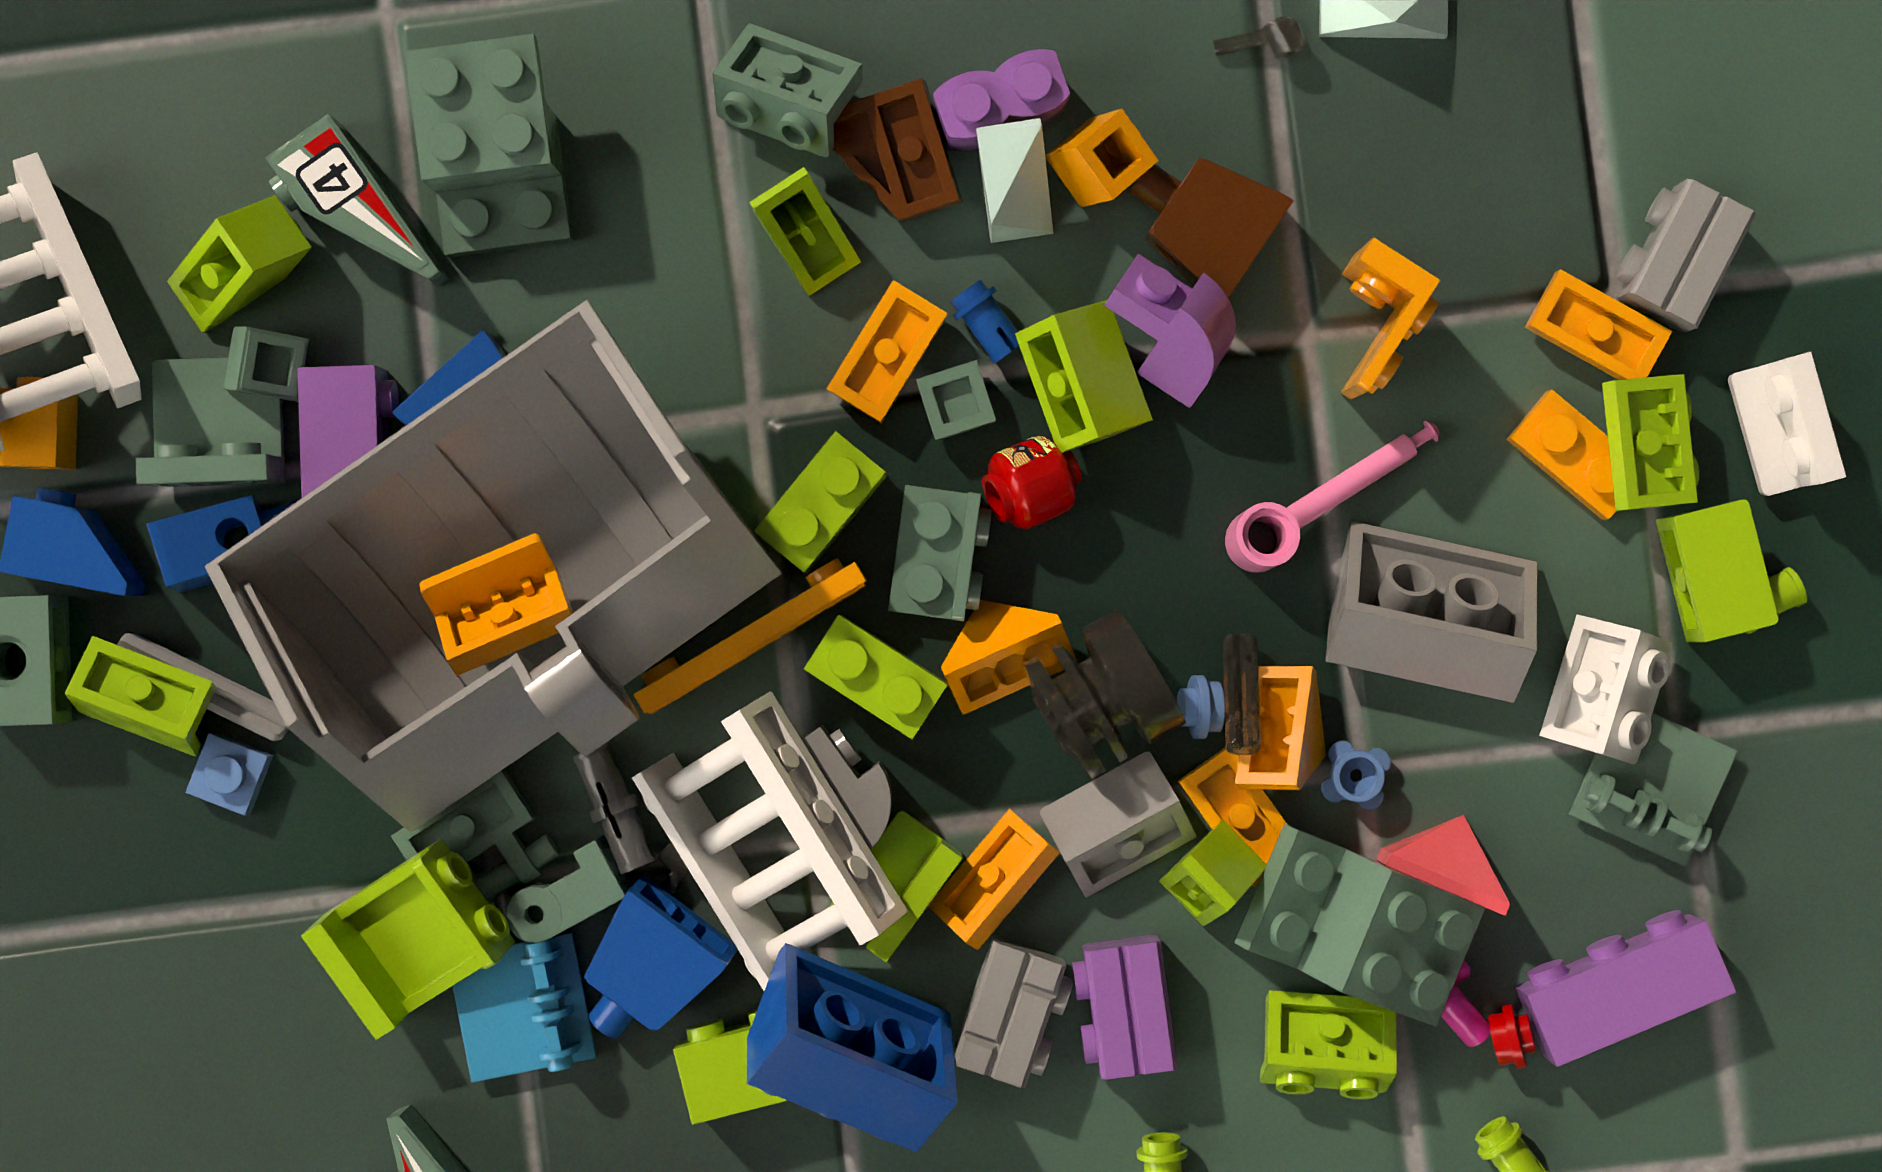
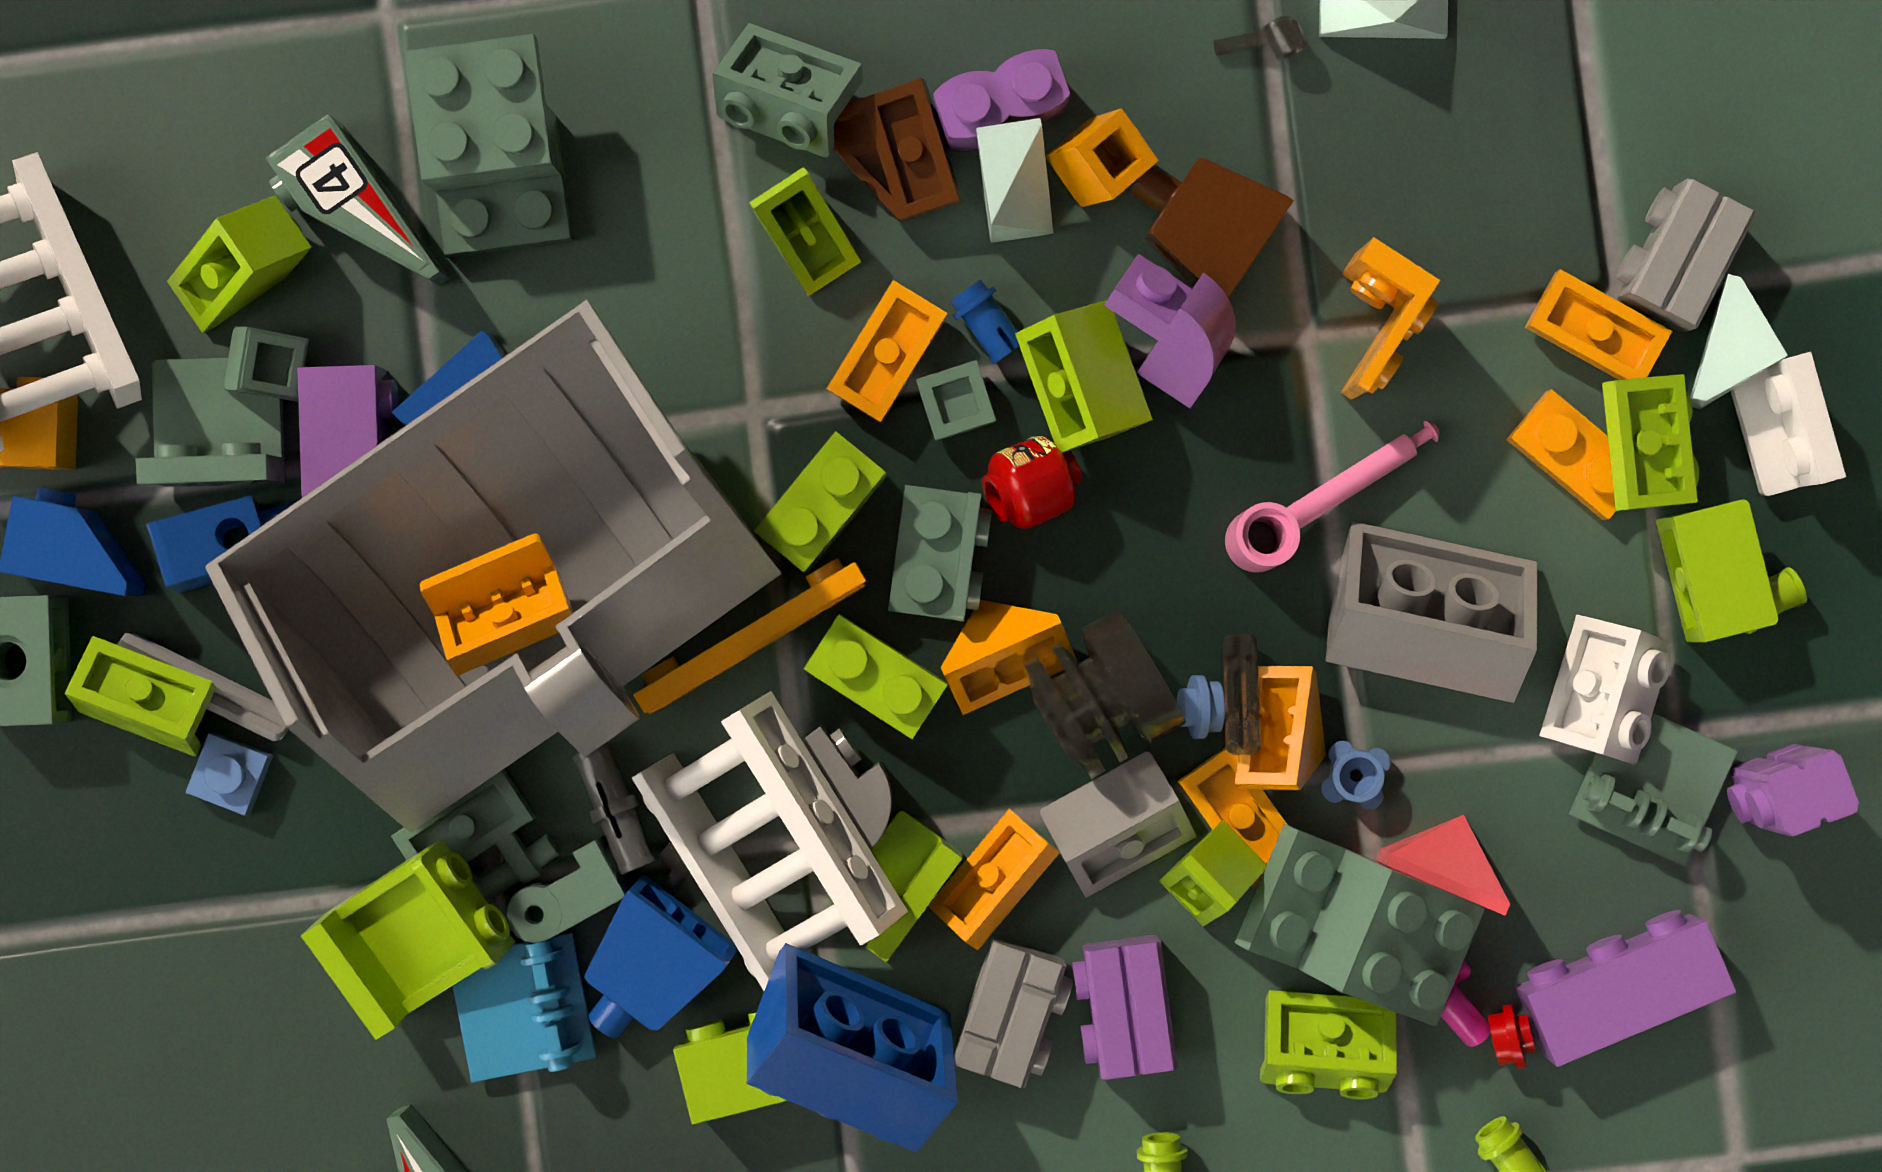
none -> light aqua slope [1690,274,1788,409]
none -> medium lavender brick [1727,744,1859,837]

